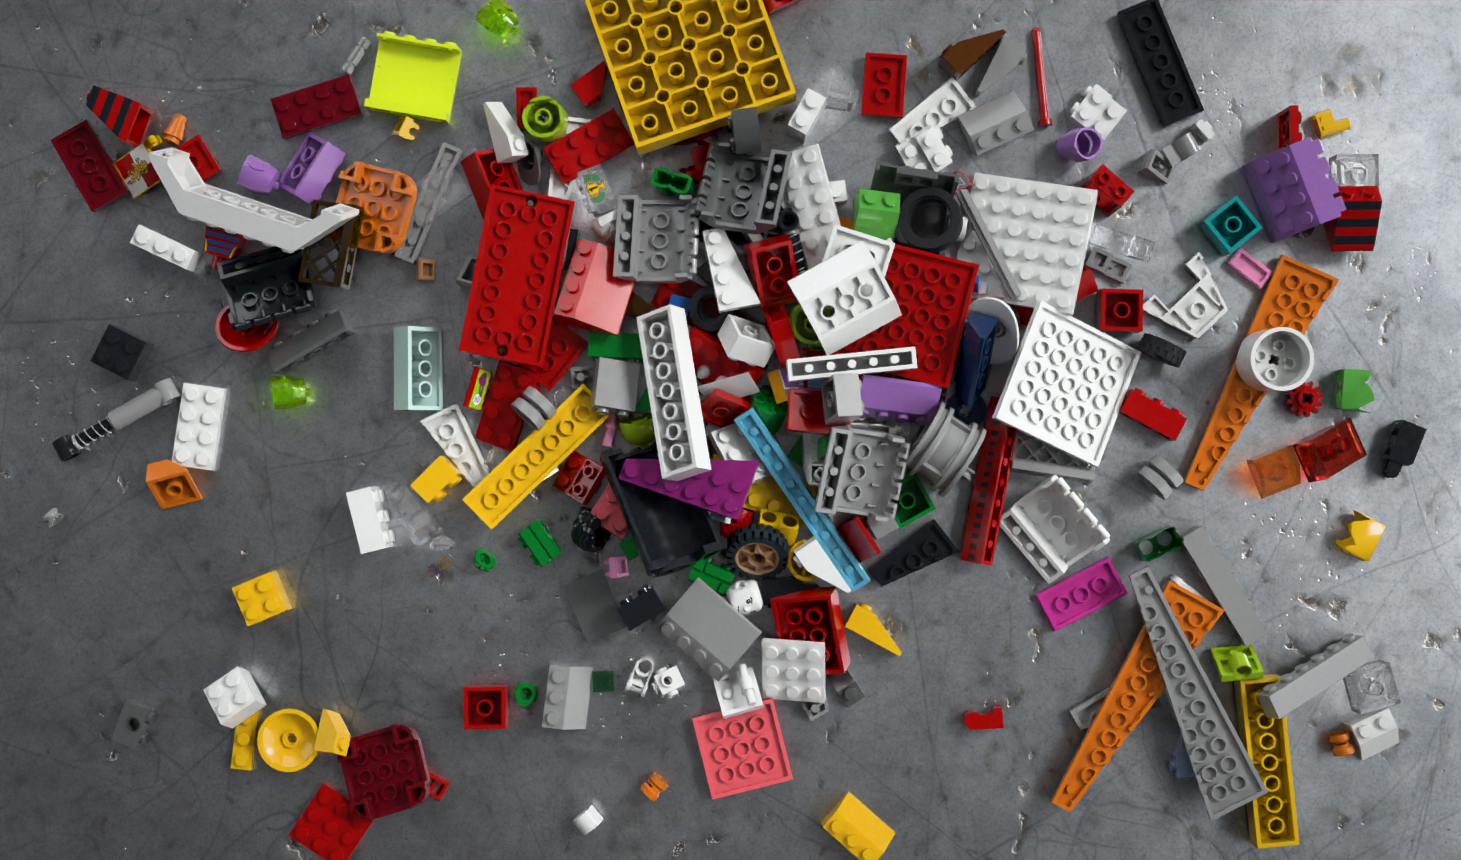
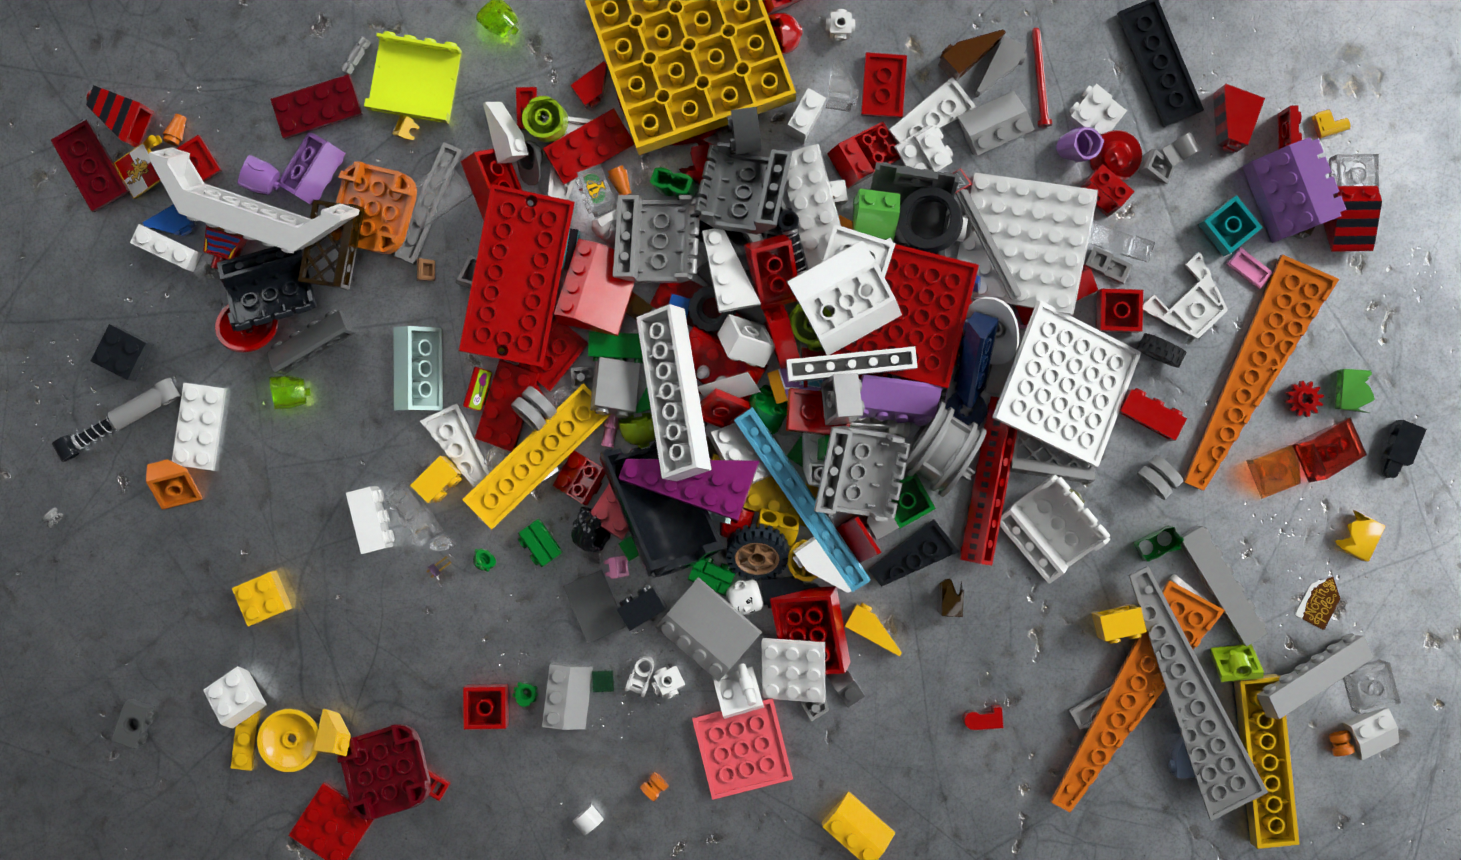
dark pink tile [1034,556,1128,632] -> none
white plate [1191,119,1215,143] -> none
white brick [1236,327,1314,392] -> none
none -> blue slope [142,204,197,236]
none -> orange cone [607,165,632,195]
none -> red cylinder [768,13,803,55]
none -> white brick [826,9,855,41]
none -> red slope [827,121,900,189]
none -> dark brown piece [937,579,964,617]
none -> red hat [1090,130,1142,180]
none -> yellow brick [1091,604,1147,644]
none -> red slope [1213,84,1265,153]
none -> sticker [1295,577,1340,630]

